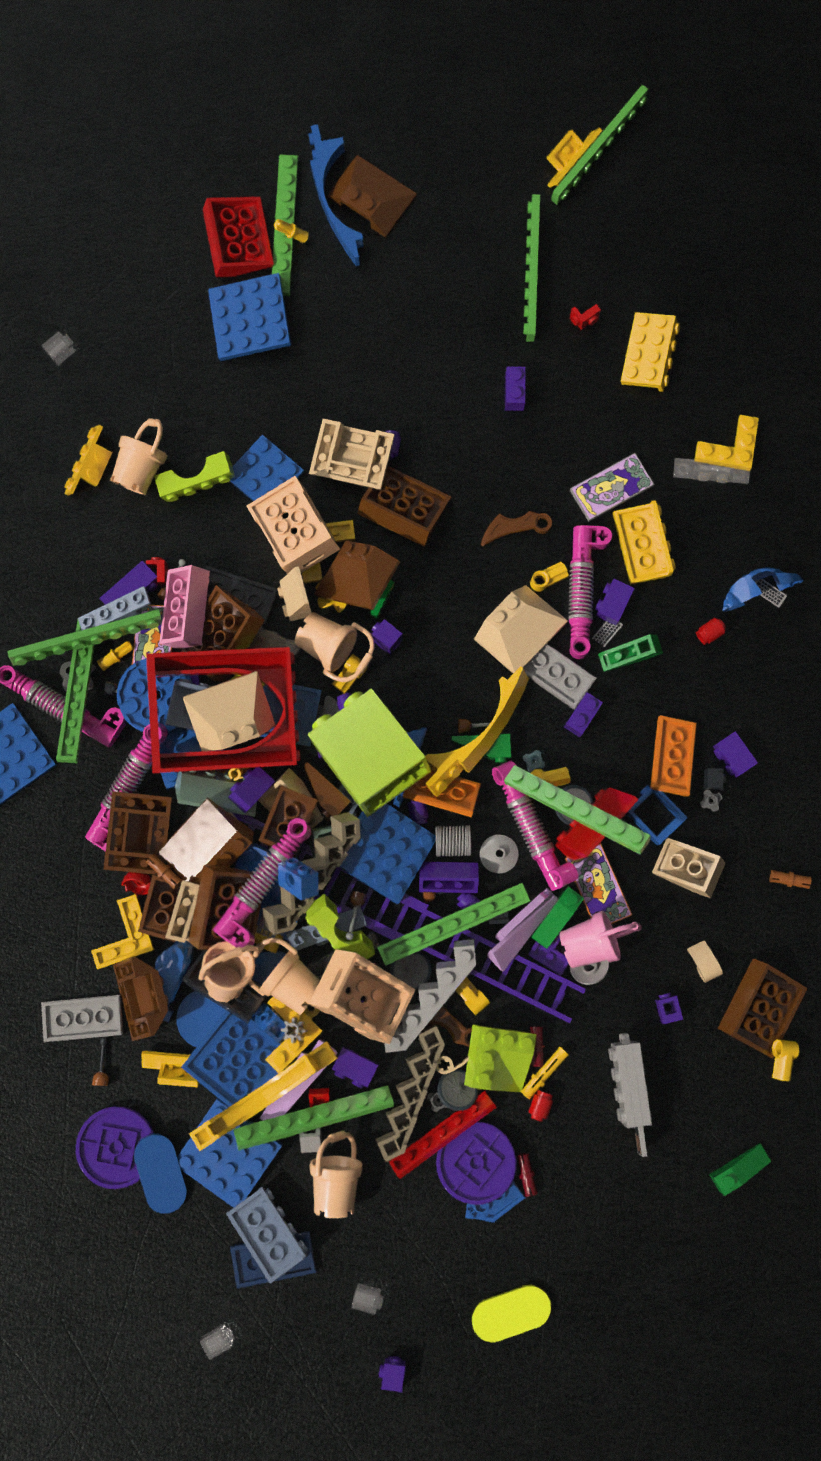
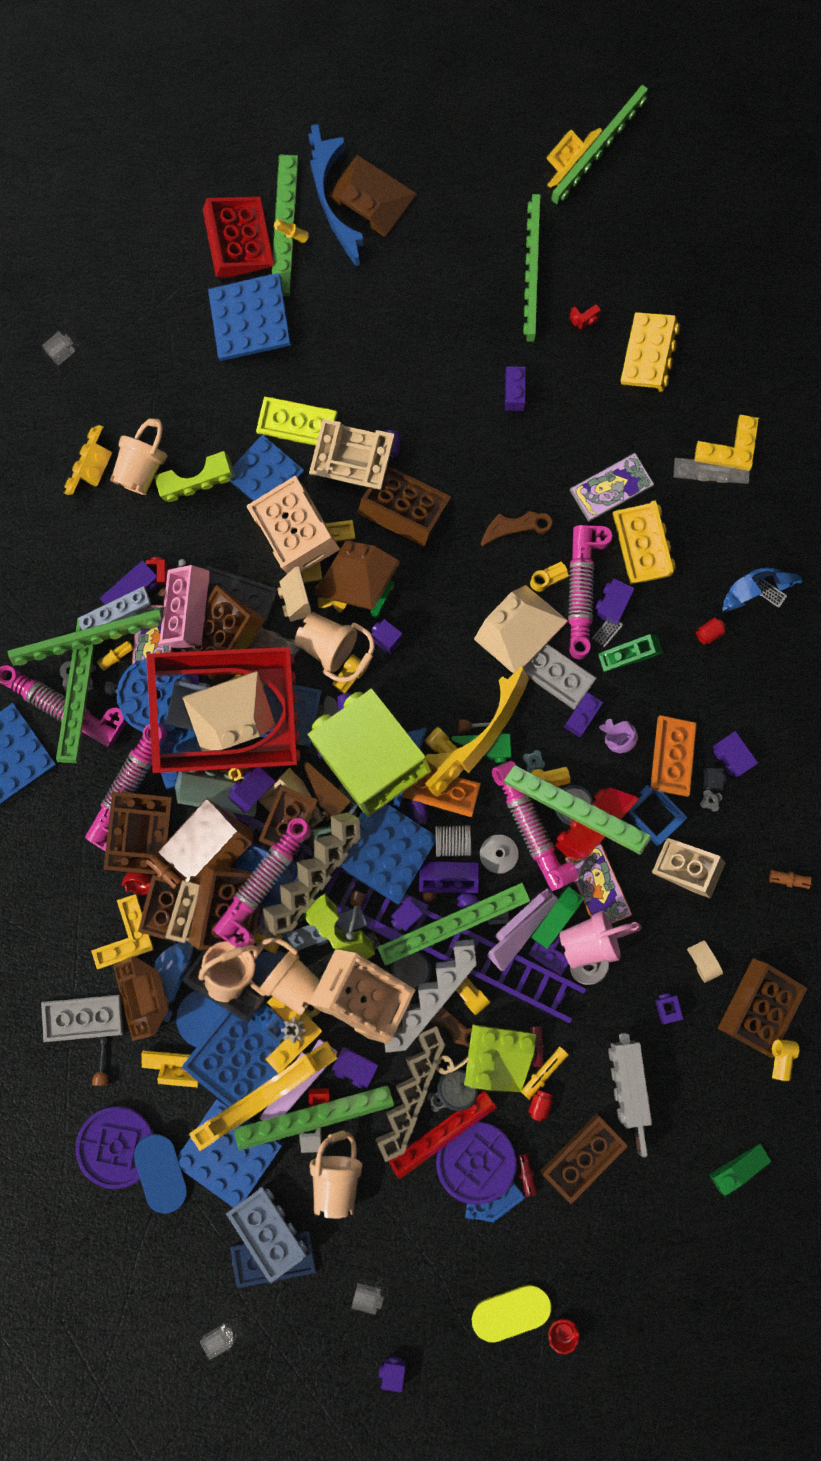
blue brick [278,858,318,900] -> none
none -> neon yellow tile [256,396,337,445]
none -> dark purple brick [391,899,423,931]
none -> yellow piece [424,727,458,754]
none -> reddish brown brick [541,1114,627,1204]
none -> red hair [548,1318,579,1354]
none -> medium lavender hat [599,719,638,753]

